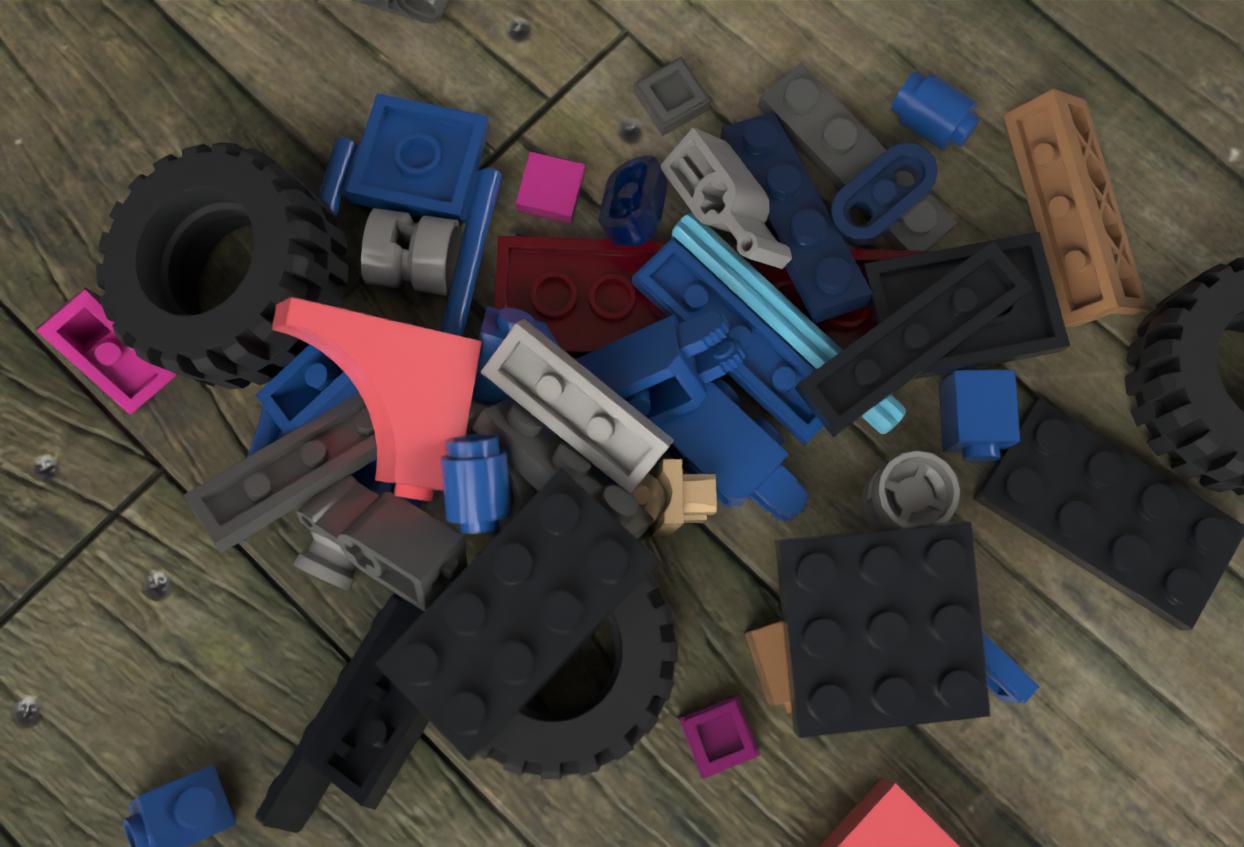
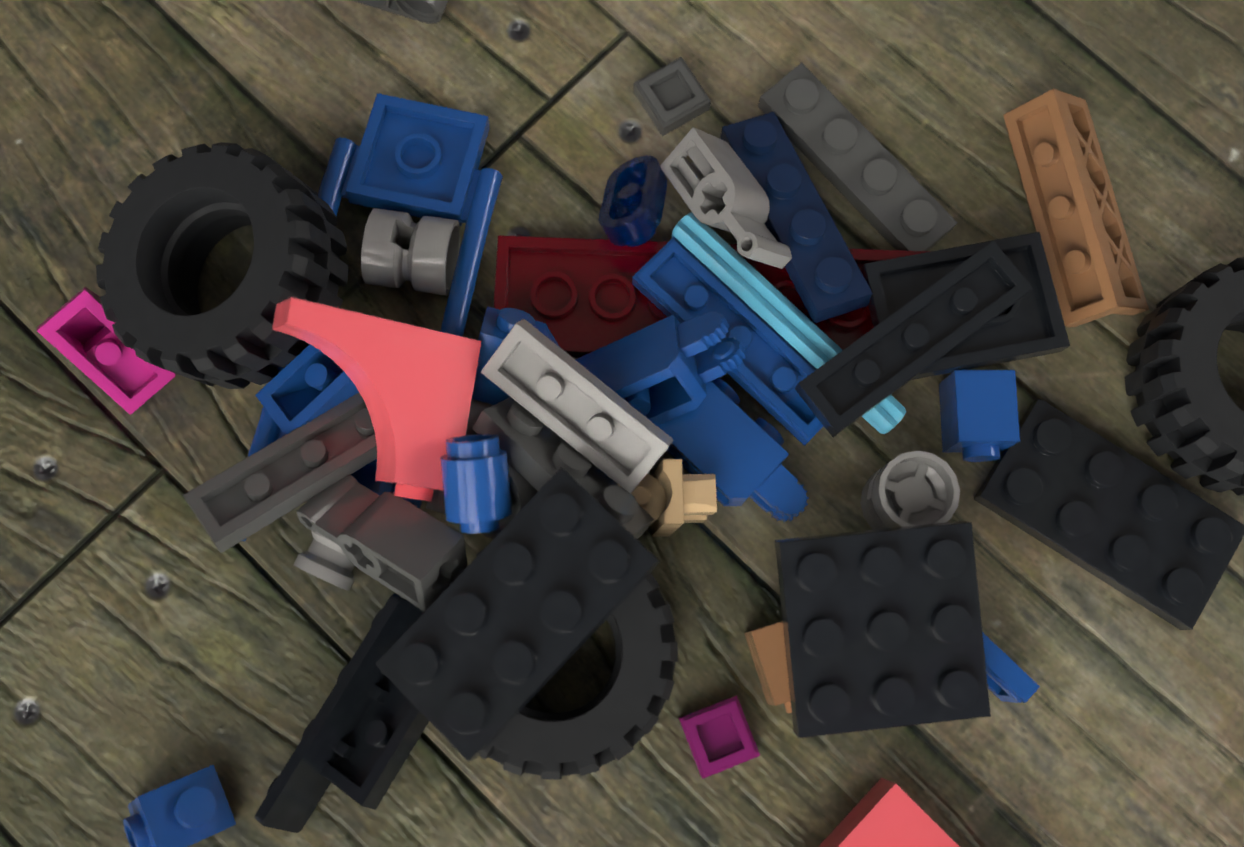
dark pink tile [515,152,586,224] -> none
dark blue plate [830,142,937,245] -> none
blue brick [890,71,981,151] -> none

